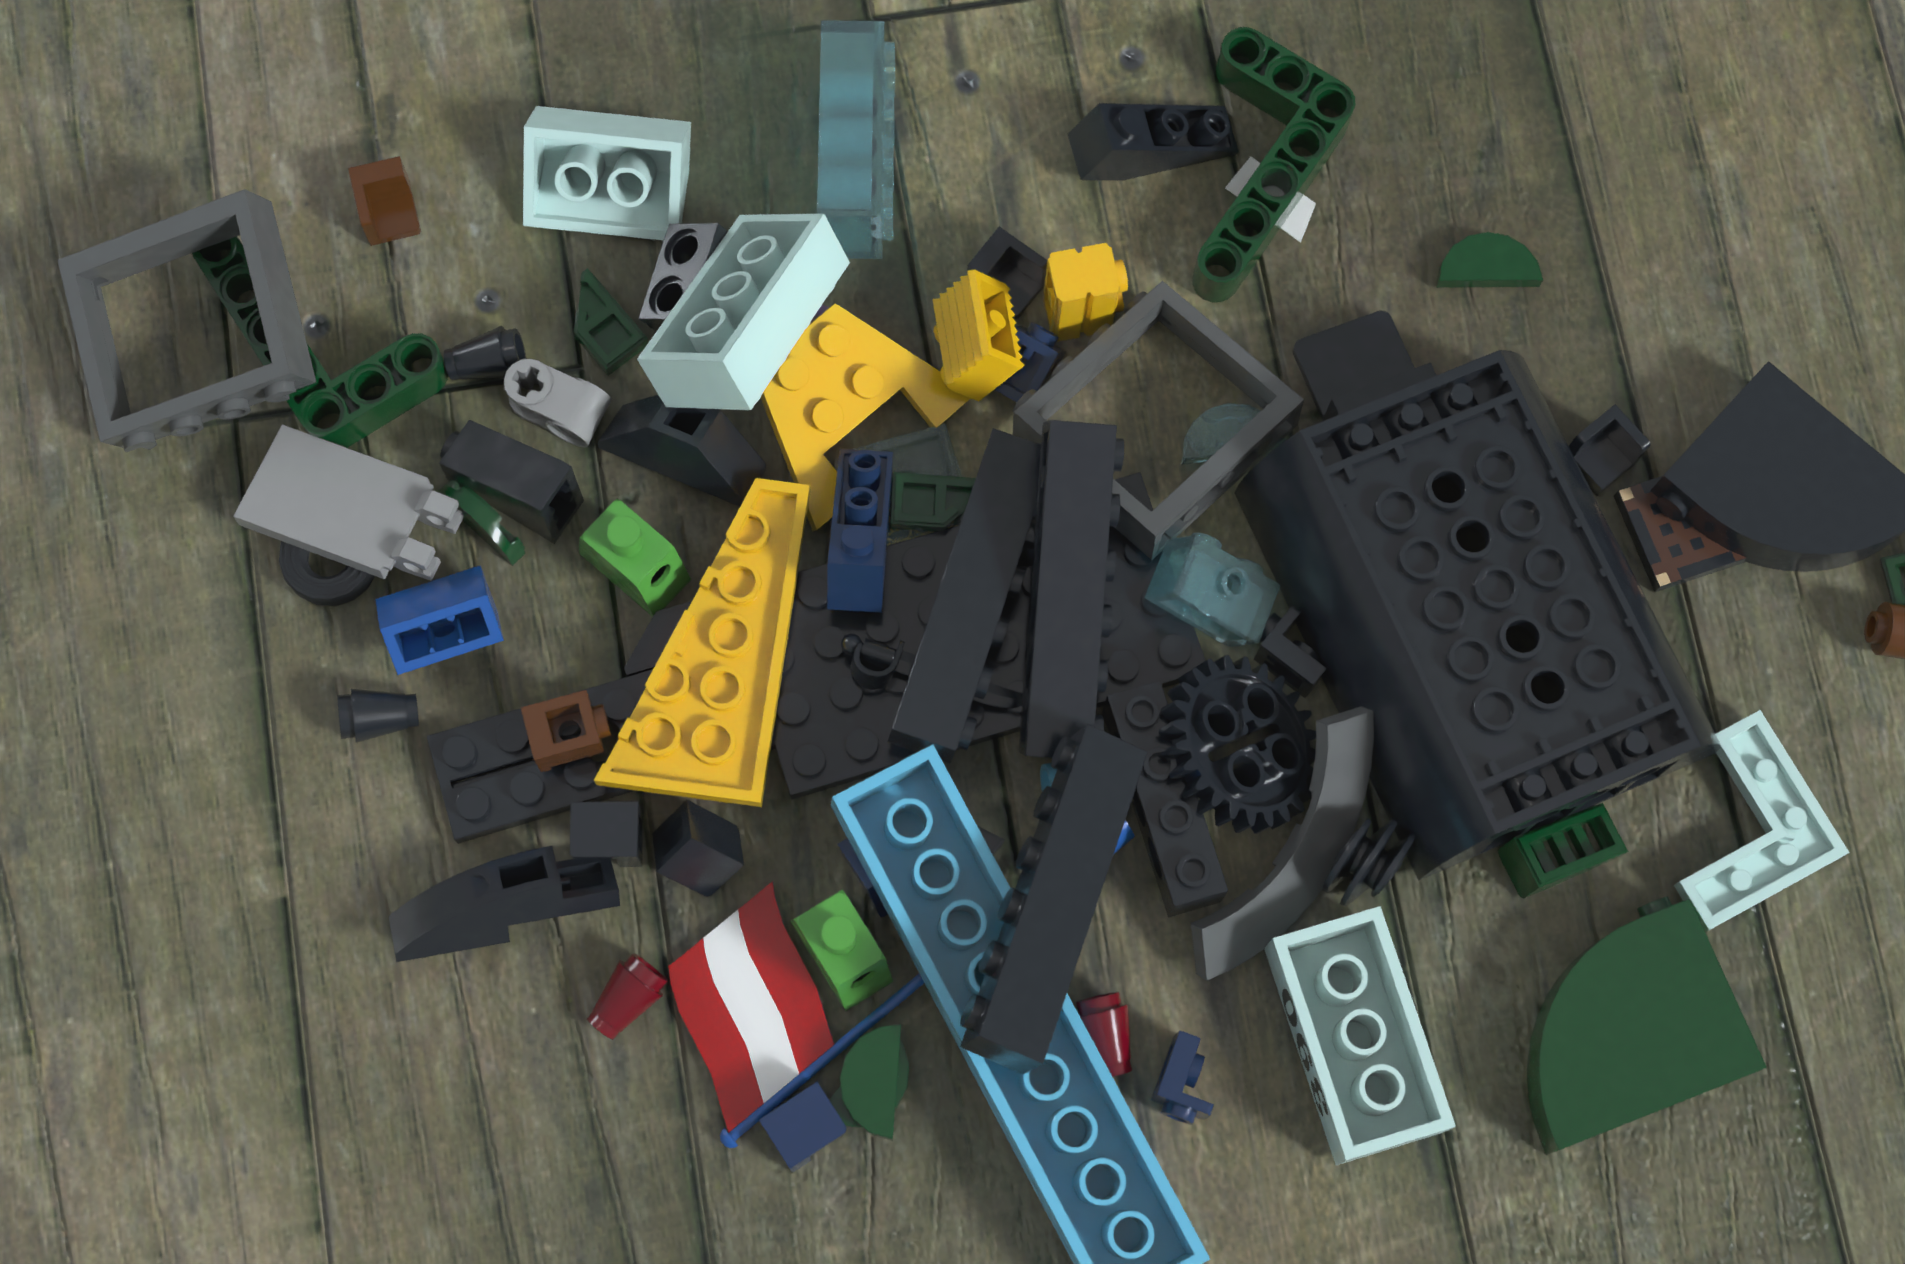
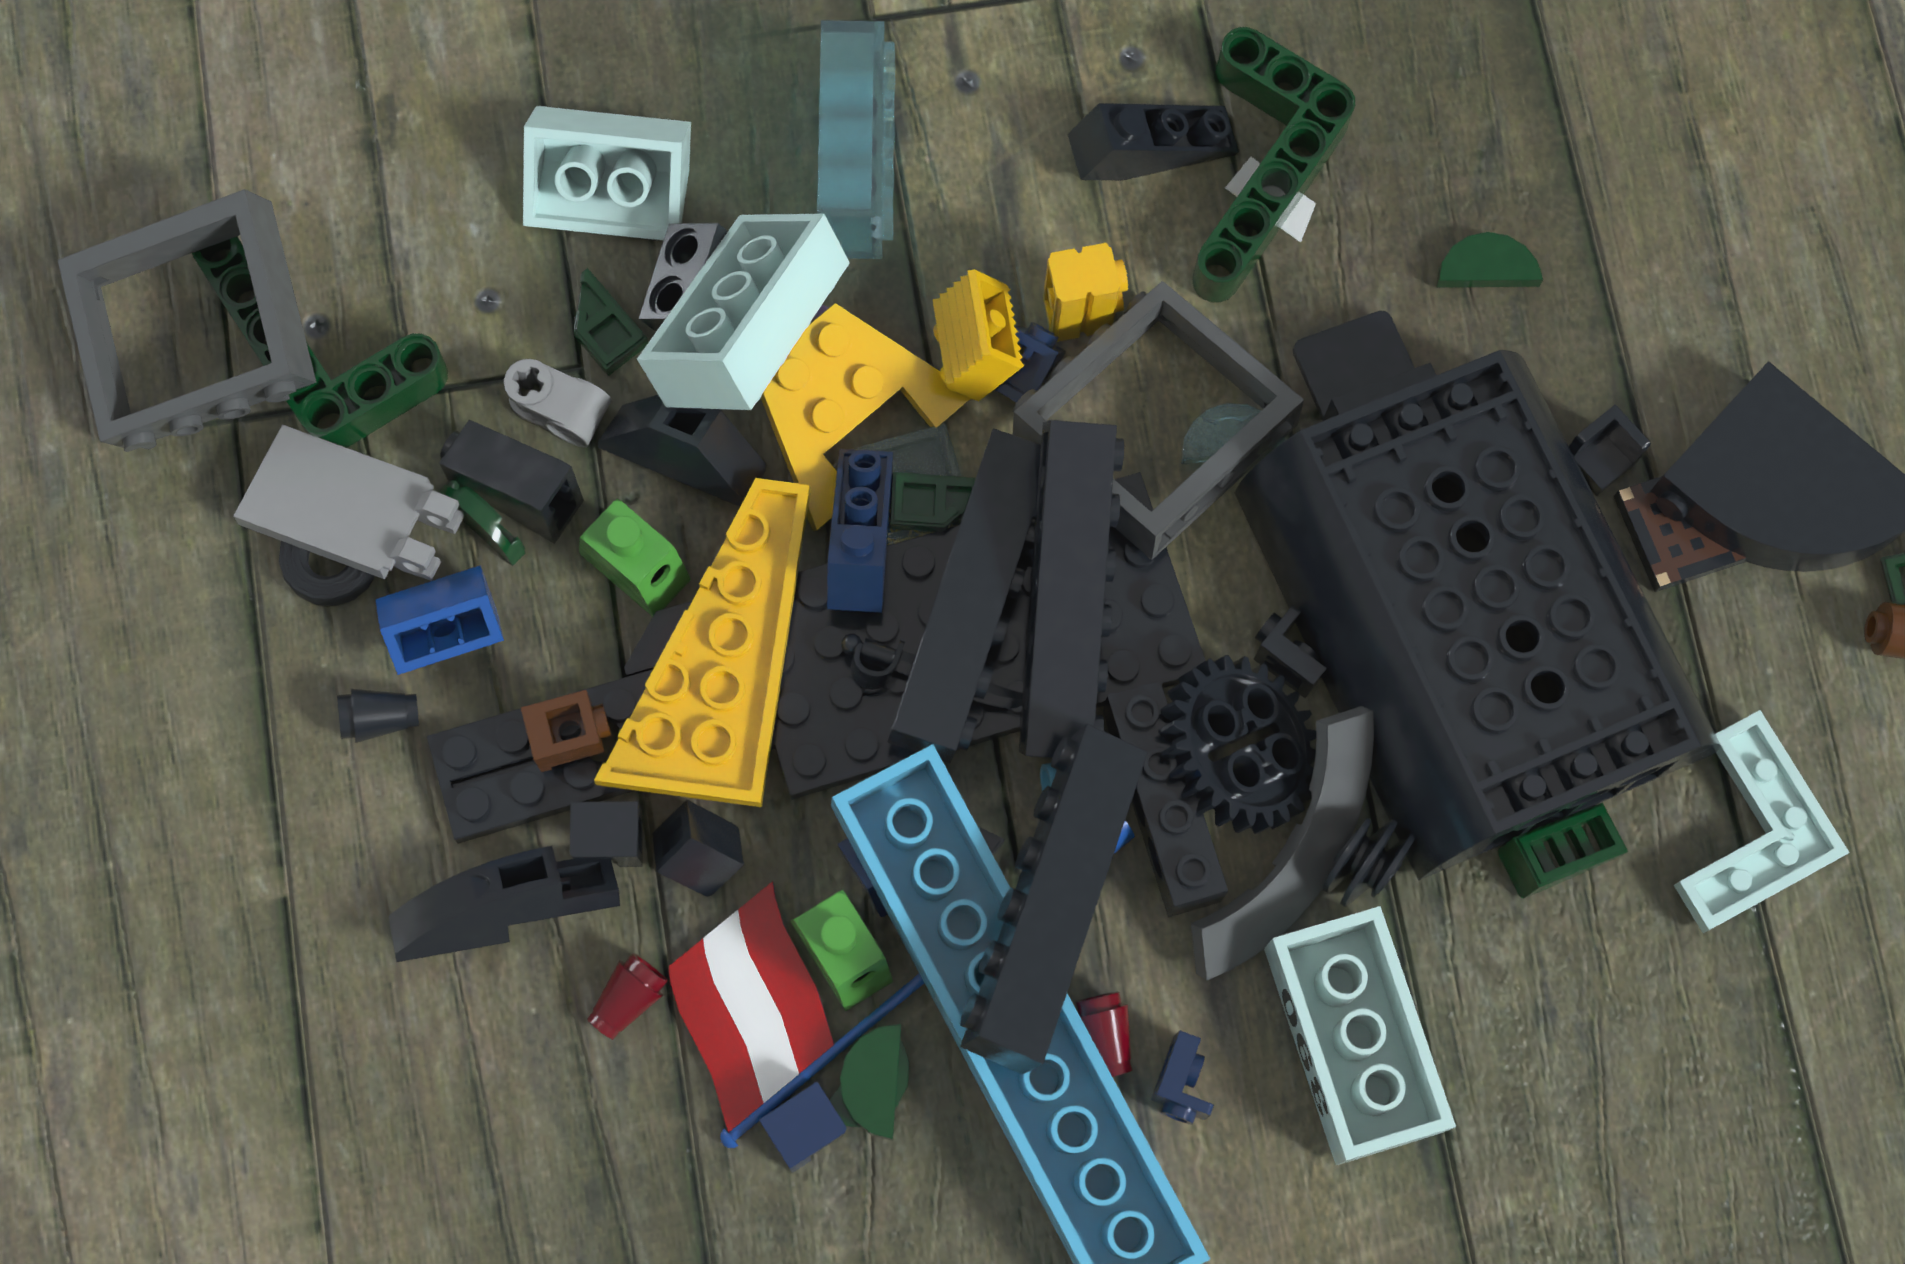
reddish brown panel [348,156,421,246] -> none
black cone [443,326,527,381] -> none
black panel [967,226,1048,319] -> none
clear light blue brick [1145,532,1281,647] -> none
dark green brick [1527,896,1767,1155] -> none

